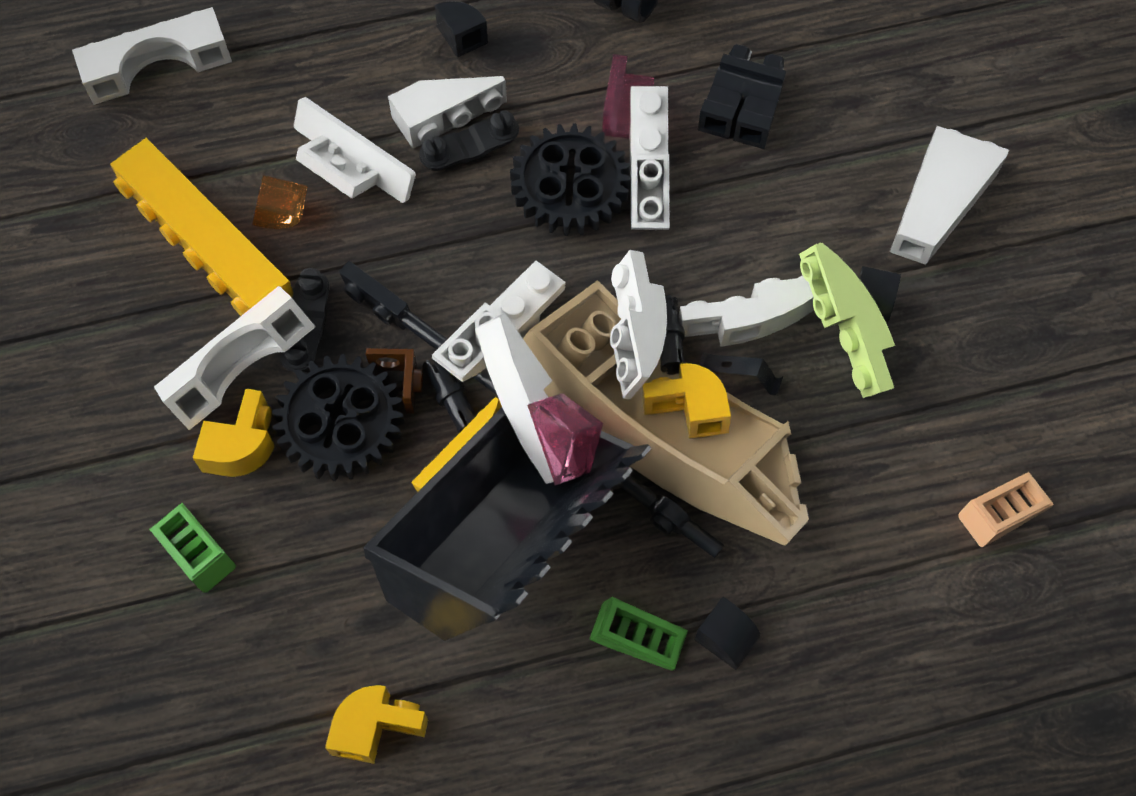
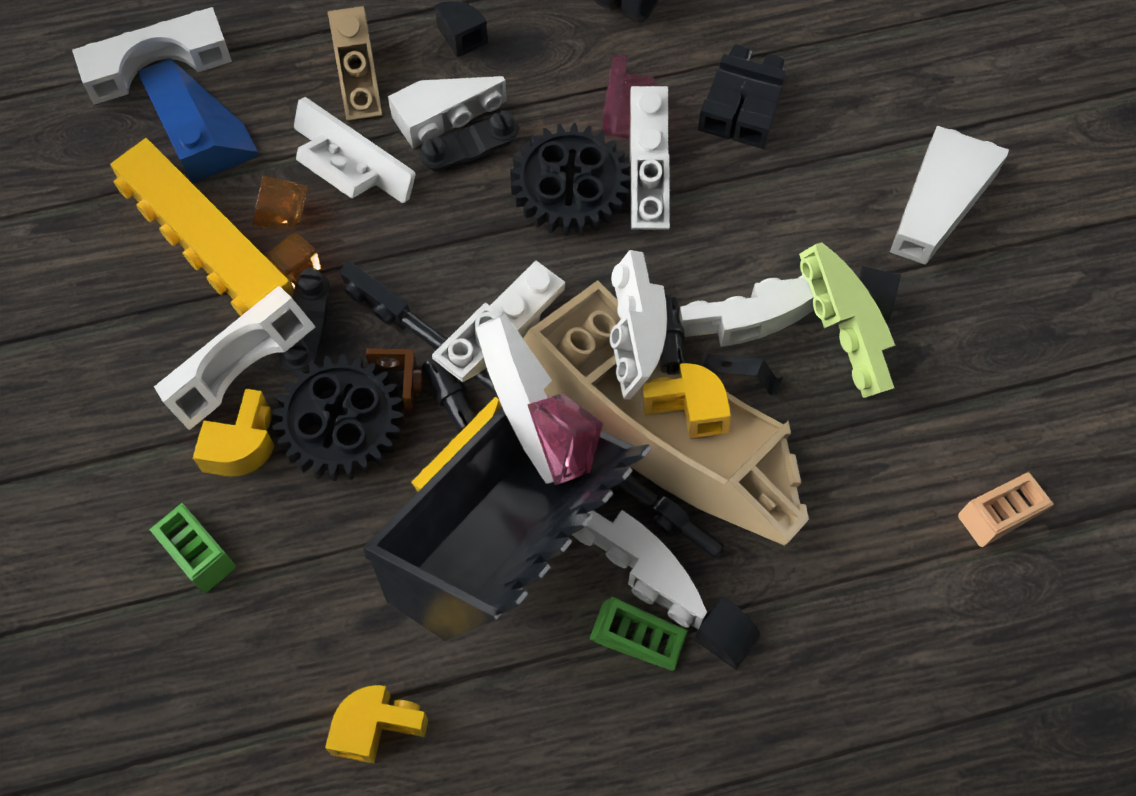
none -> blue wedge [137,58,259,184]
none -> clear orange brick [264,233,321,290]
none -> tan slope [328,6,383,121]
none -> white slope [572,510,707,629]

